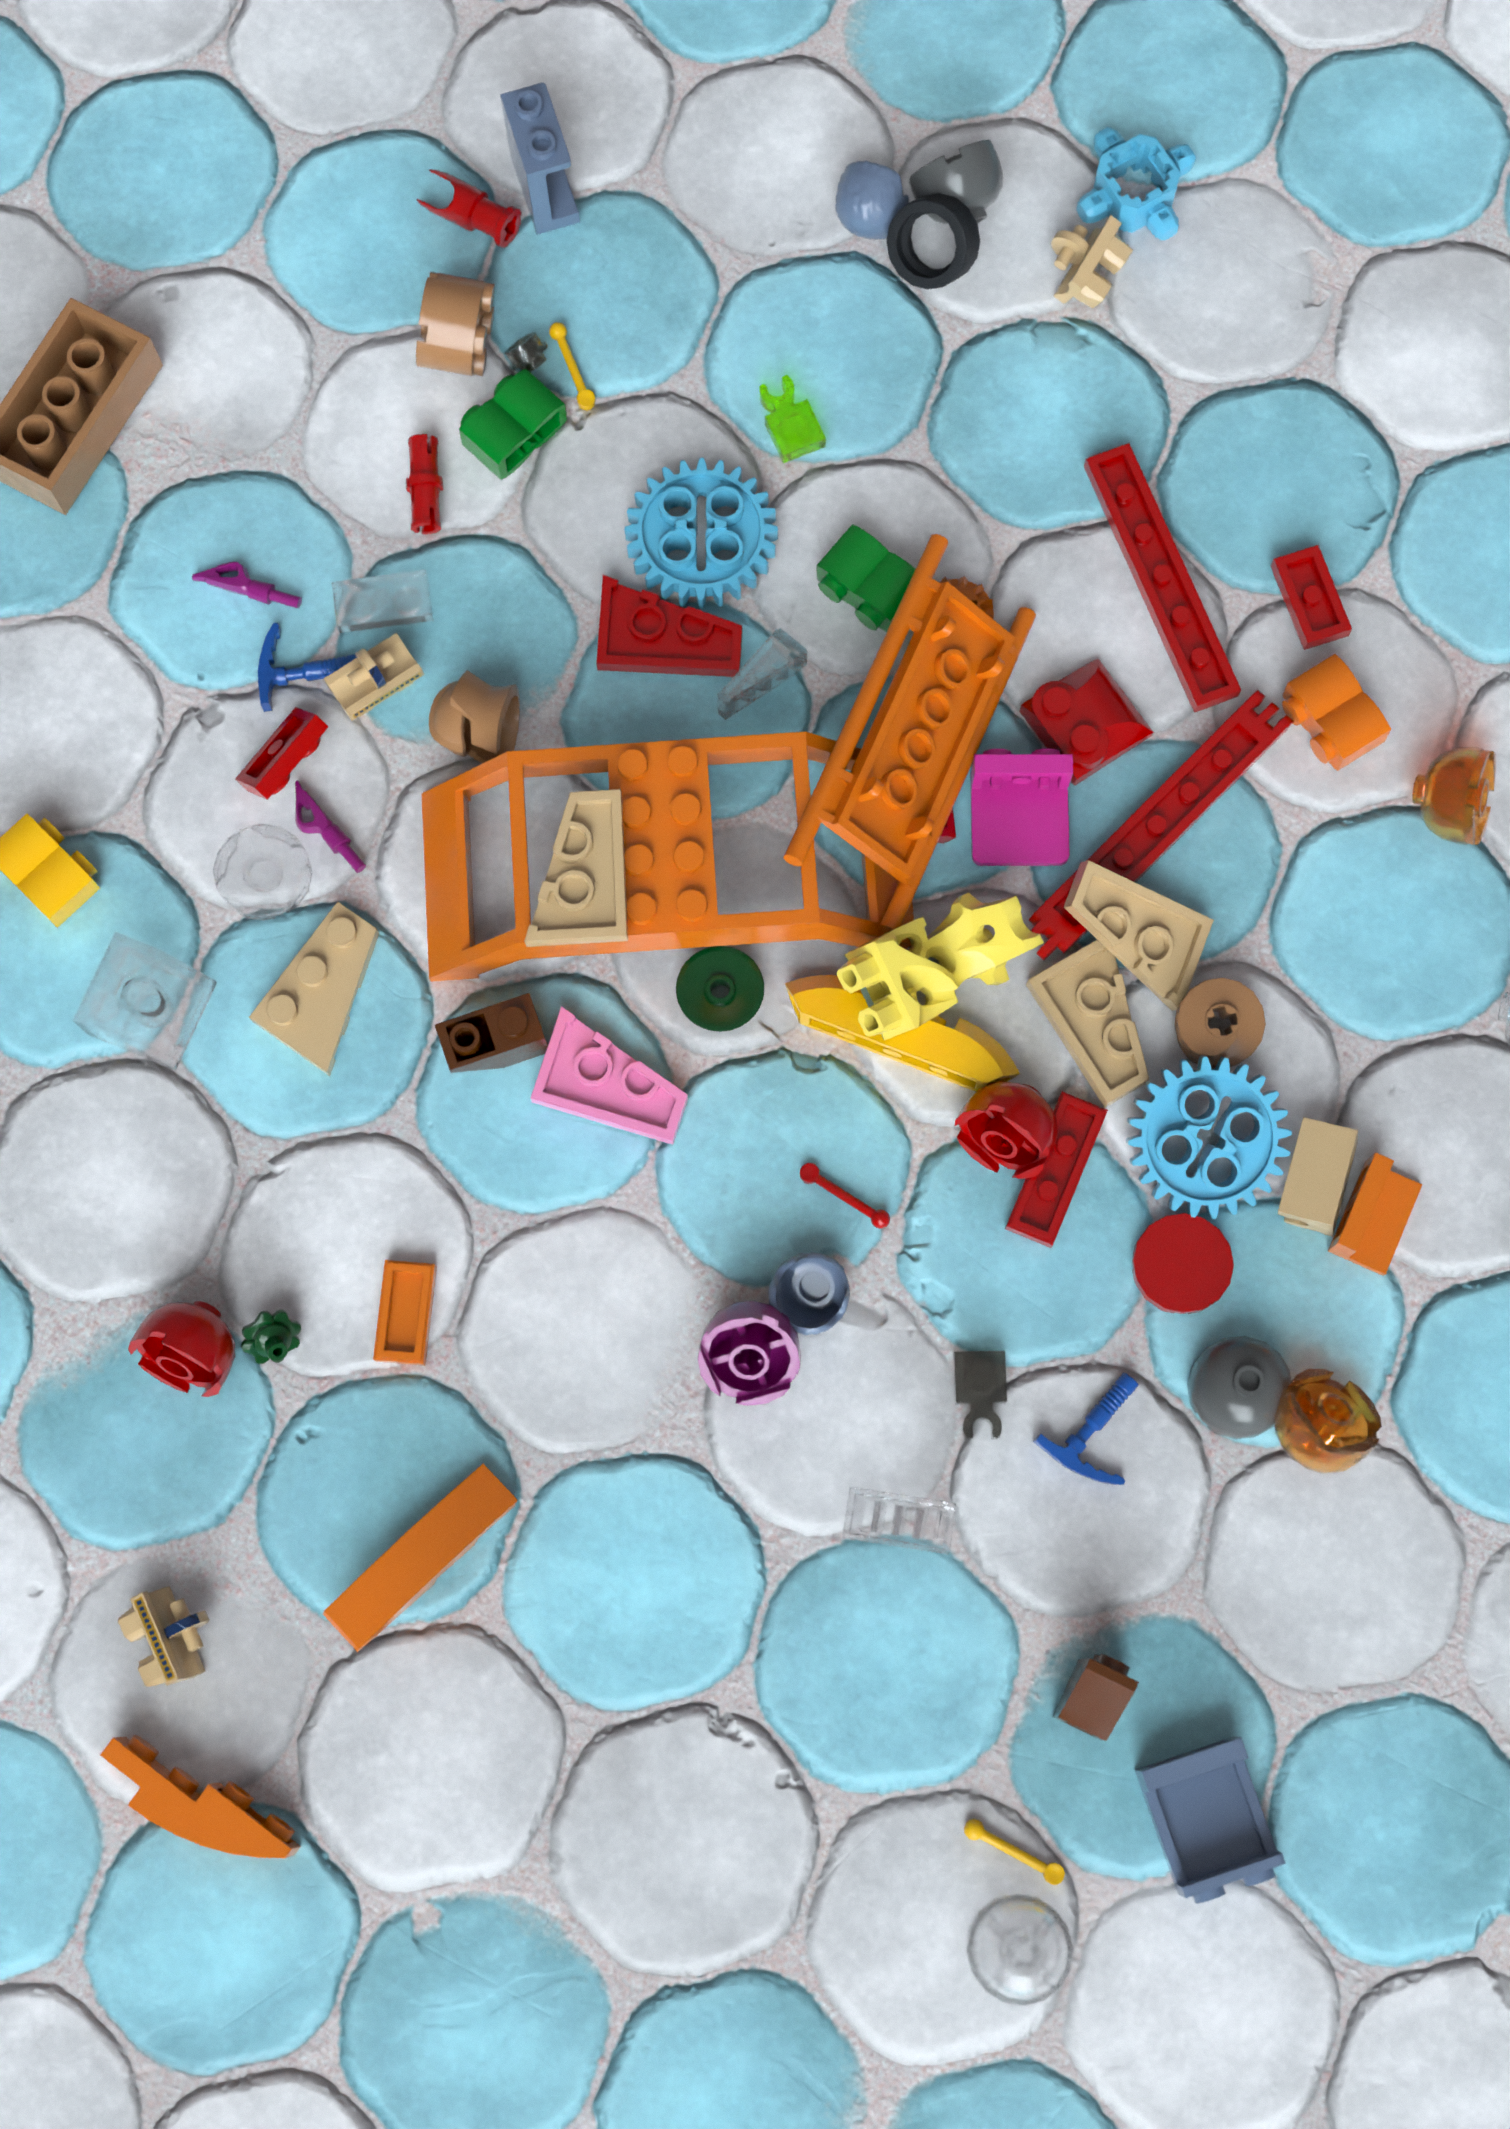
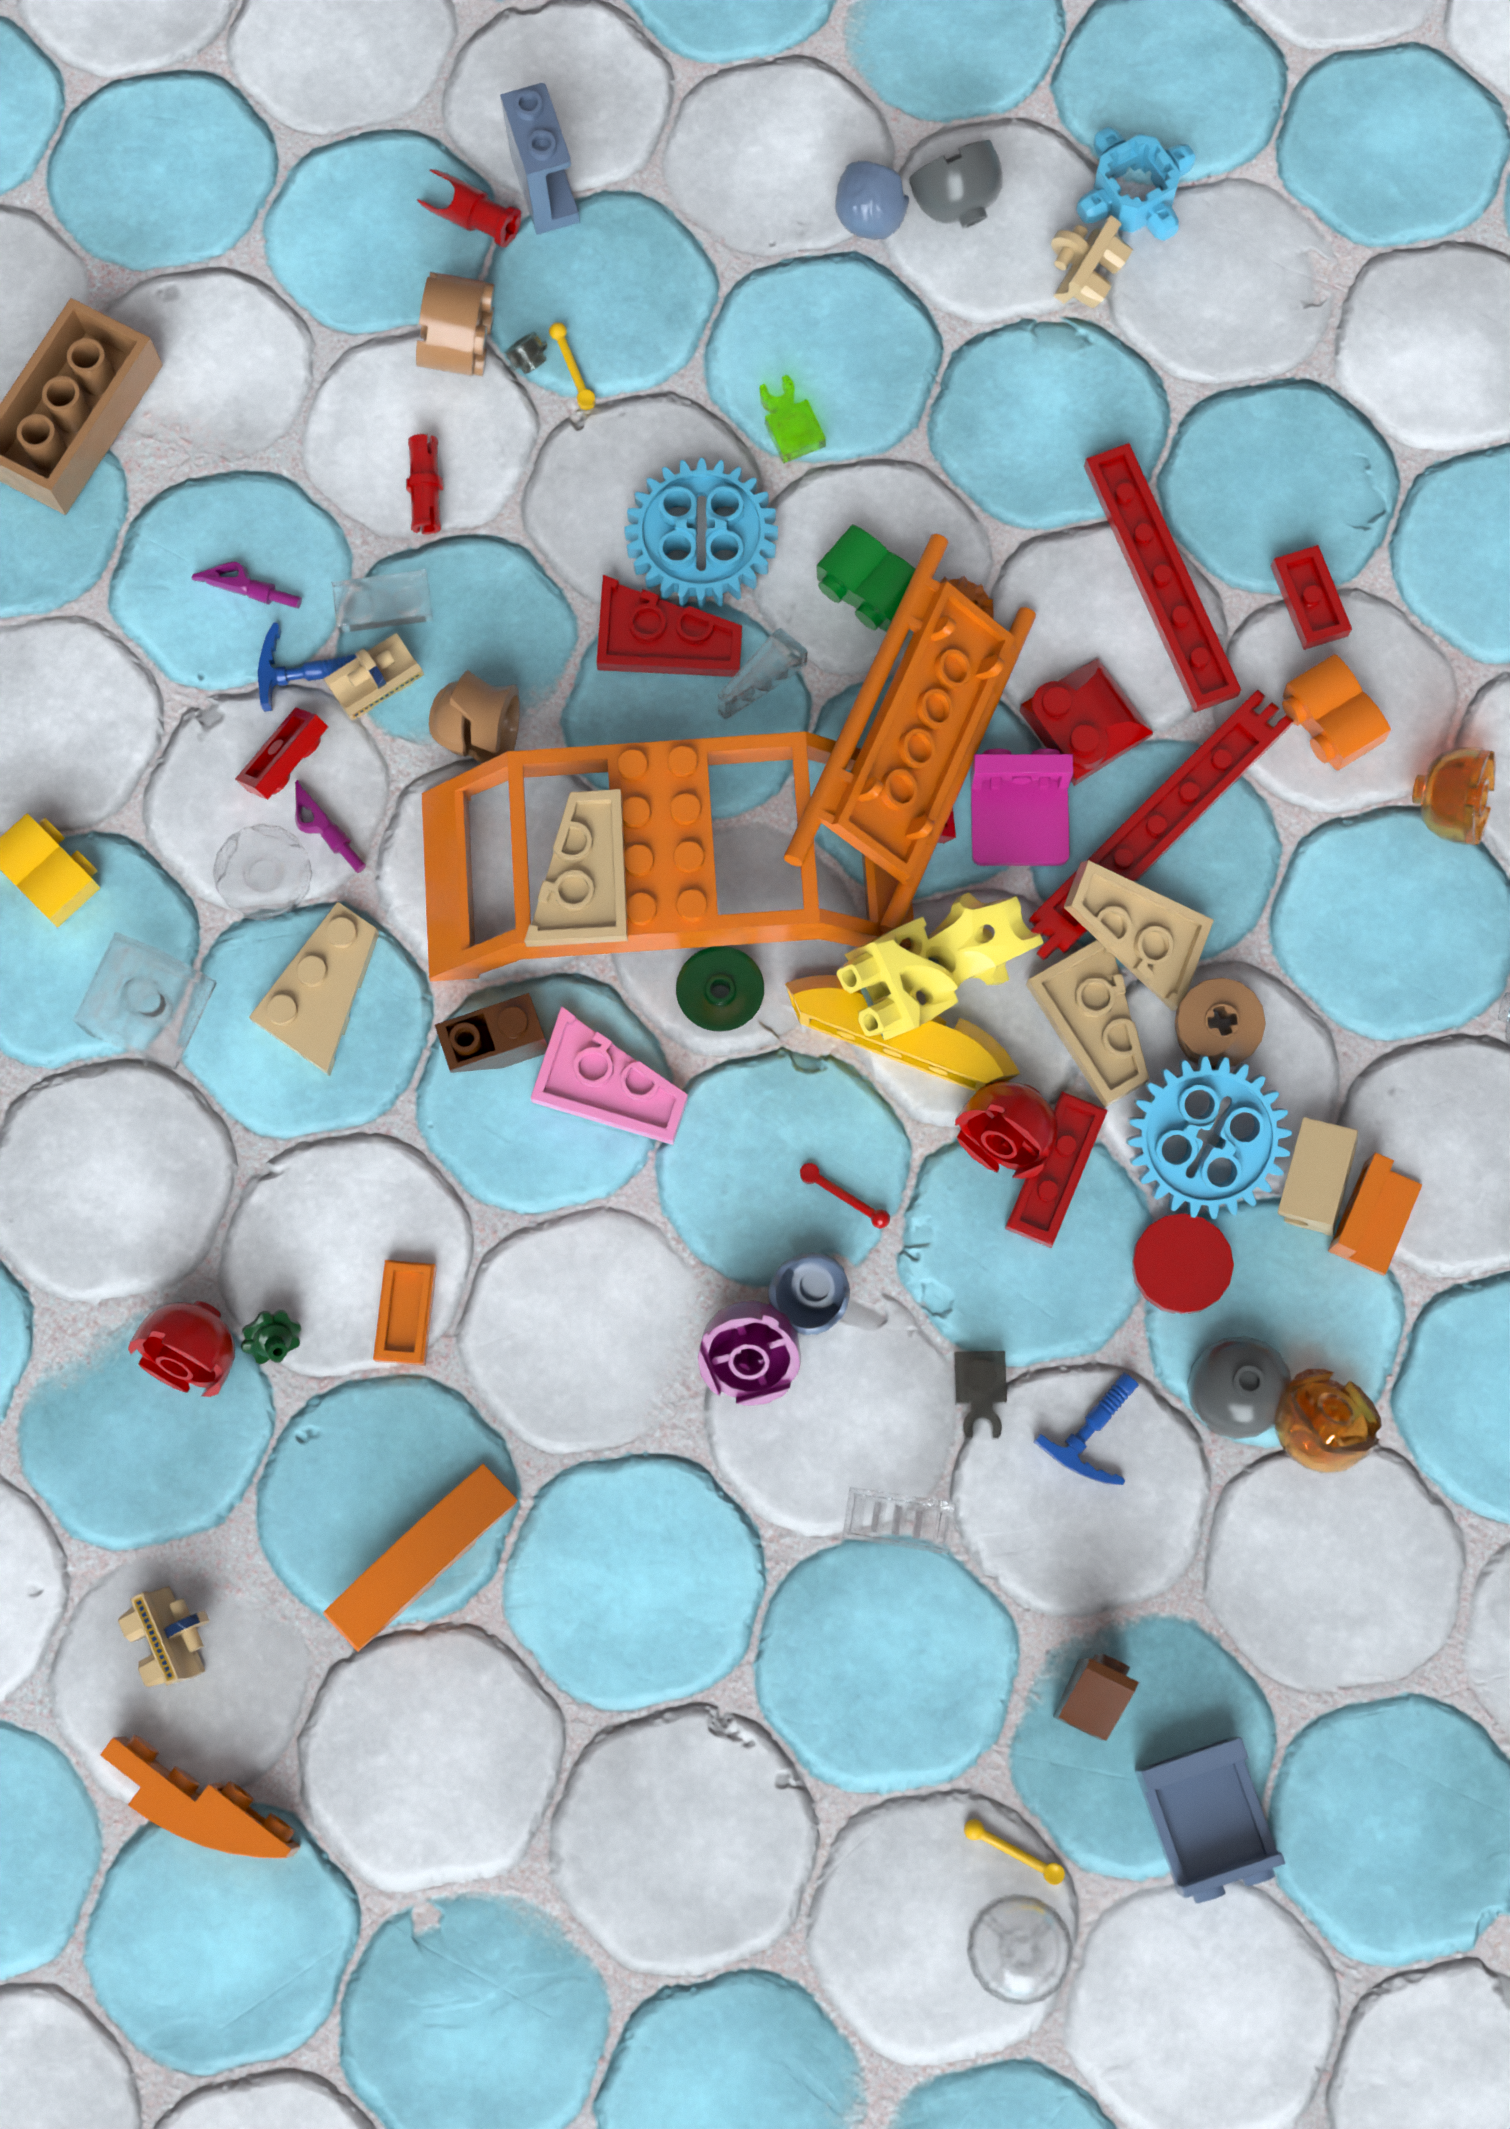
green brick [459,369,567,480] -> none
black tyre [886,193,981,290] -> none

